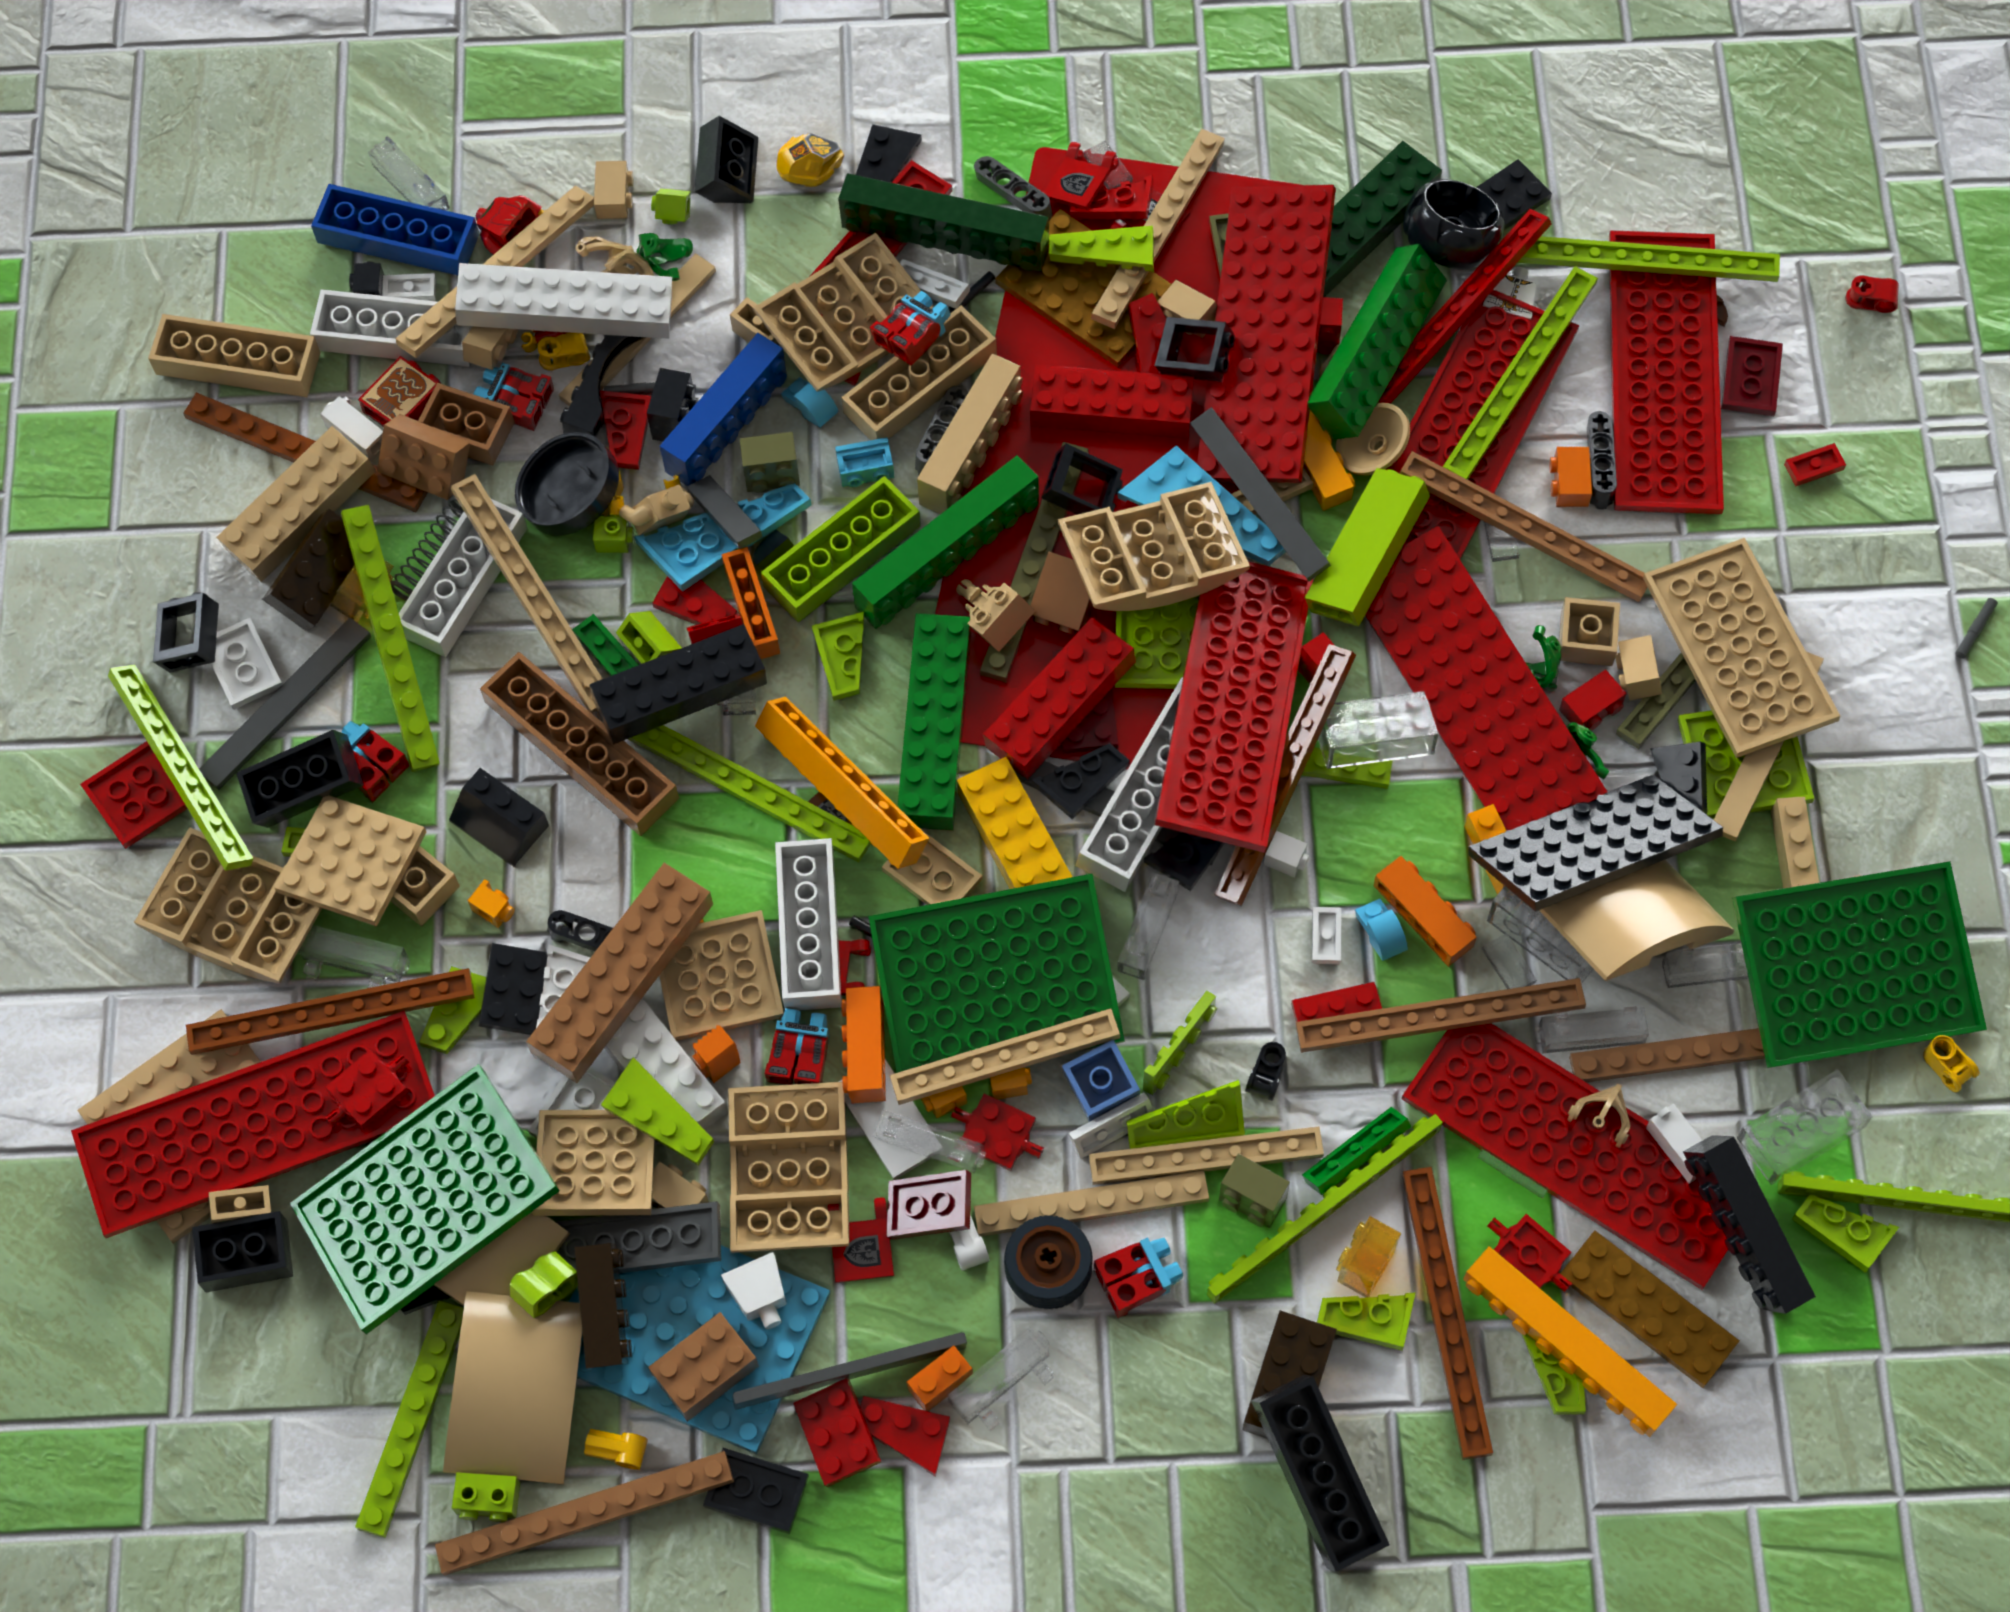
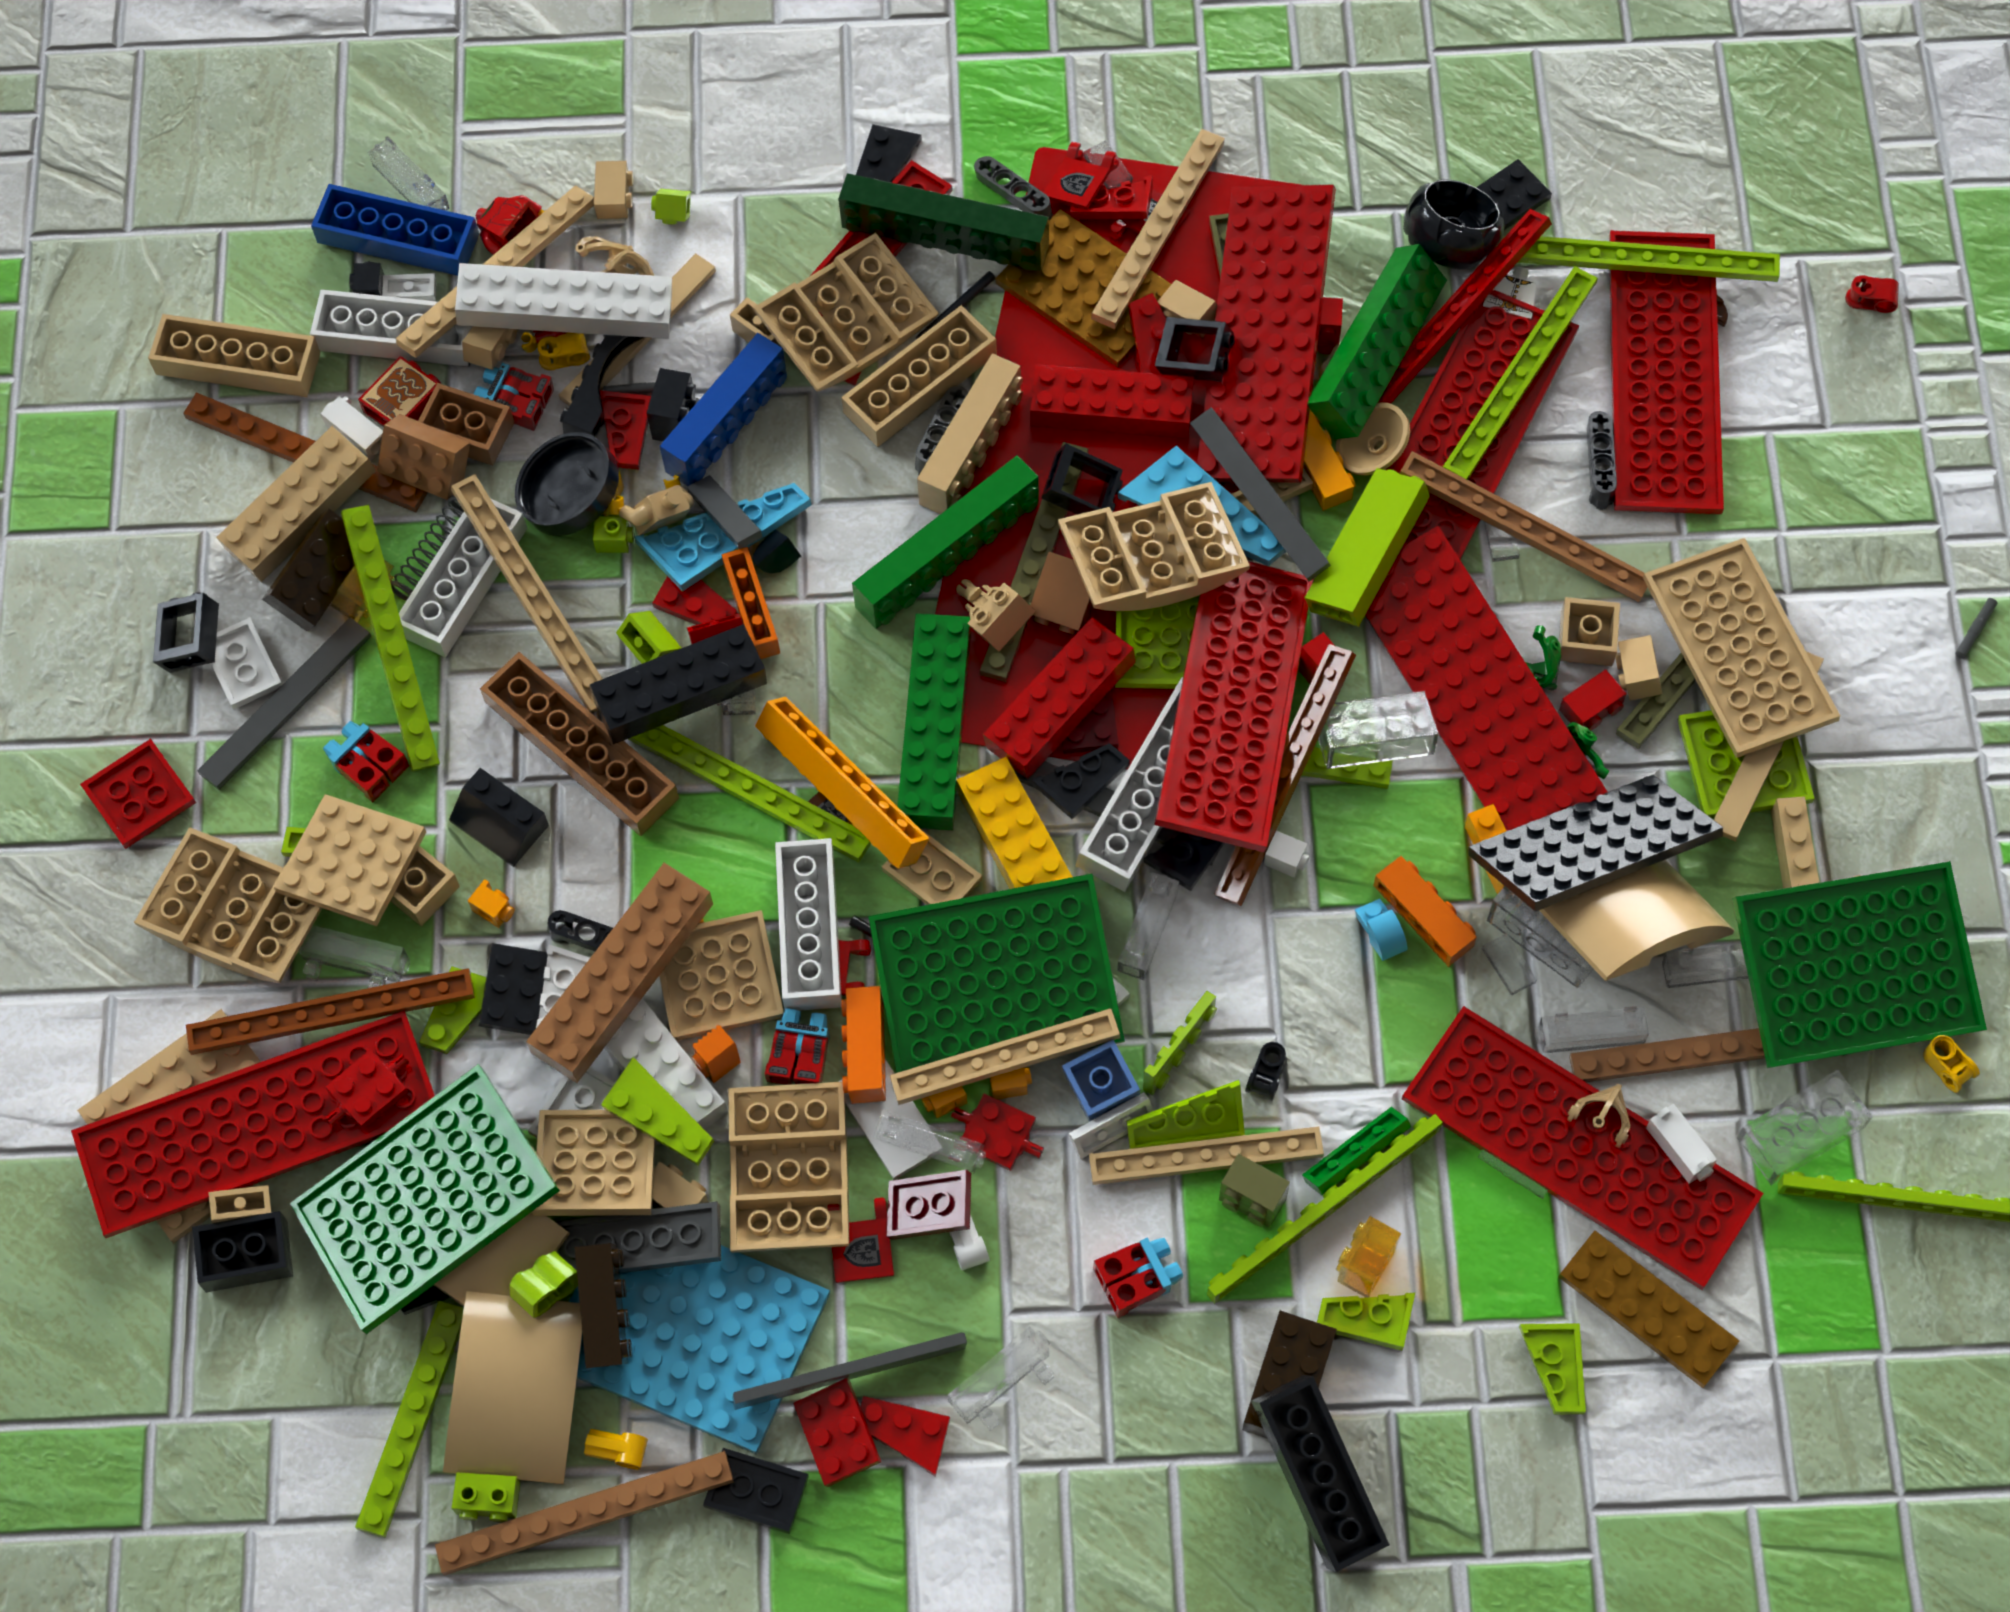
lime plate [108,664,253,871] -> none
black brick [236,730,364,828] -> none
green plate [572,614,638,676] -> none
green helmet [636,233,693,281] -> none
medium nougat brick [648,1312,759,1422] -> none
black slope [694,115,758,203] -> none
white torso [721,1252,787,1329] -> none
olive brick [739,432,800,493] -> none
lime brick [761,476,921,623] -> none
yellow helmet [776,133,845,187] -> none
medium azure brick [781,377,839,428] -> none
lime wing [812,612,864,701] -> none
medium azure hinge [835,437,895,487] -> none
red hips [869,291,951,366] -> none
white plate [900,259,970,309] -> none
orange brick [907,1346,973,1411] -> none
tan plate [974,1171,1209,1237] -> none
wheel [1004,1215,1093,1309] -> none
lime wing [1049,225,1154,272] -> none
red wing [1291,982,1382,1022] -> none
medium nougat plate [1296,978,1586,1053] -> none
white plate [1312,907,1341,965] -> none
dark green brick [1323,141,1442,297] -> none
dark orange plate [1402,1167,1493,1460] -> none
light orange brick [1463,1246,1677,1437] -> none
red plate [1487,1214,1572,1293] -> none
orange brick [1549,447,1592,507] -> none
black wing [1650,741,1707,815] -> none
black brick [1683,1135,1816,1314] -> none
dark red plate [1721,336,1783,417] -> none
red plate [1784,443,1846,487] -> none
lime wing [1792,1194,1899,1273] -> none

